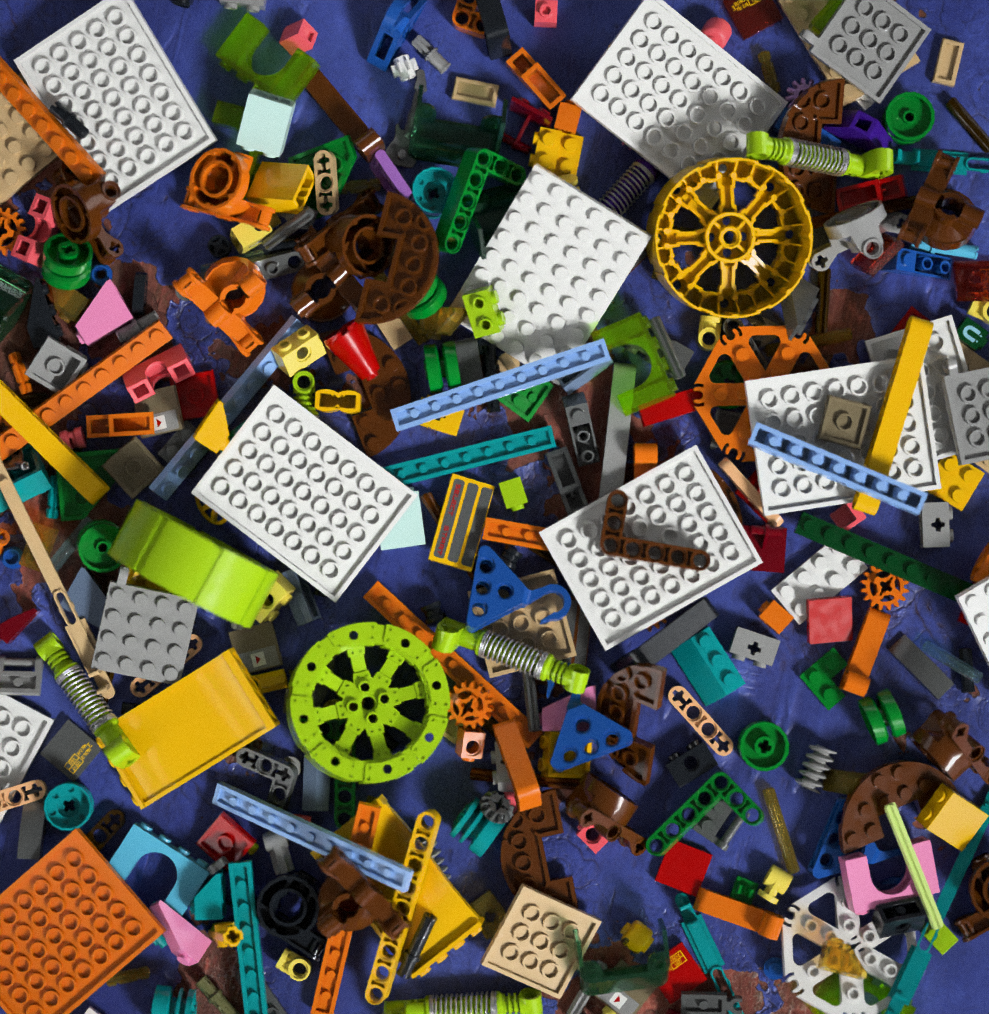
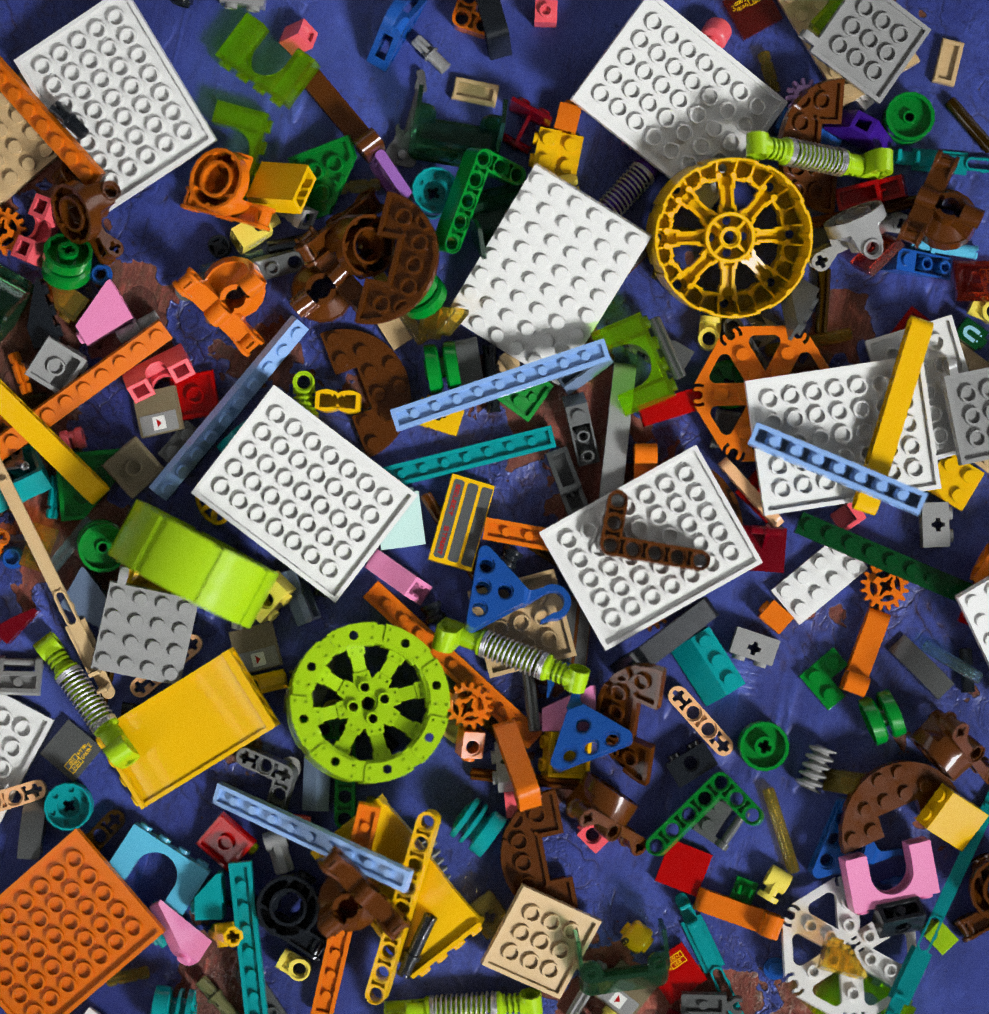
orange slope [86,412,155,438] -> none
black beam [132,272,148,315] -> none
yellow slope [192,398,230,454] -> none
dark grey tile [207,856,229,876] -> none
light aqua brick [236,88,296,158] -> none
dark grey axle [262,207,315,250] -> none
light yellow brick [271,324,326,377] -> none
tan beam [313,150,339,216] -> none
red cone [323,318,380,381] -> none
white gear [391,54,419,82] -> none
lime brick [462,285,506,339] -> none
dark grey gear [480,790,514,824] -> none
lime brick [498,477,528,512] -> none
orange slope [506,47,567,110] -> none
tile [806,595,853,644] -> none
dark tan tile [816,395,872,450] -> none
yellowish green axle [884,802,944,930] -> none
none -> bright pink slope [365,549,433,606]

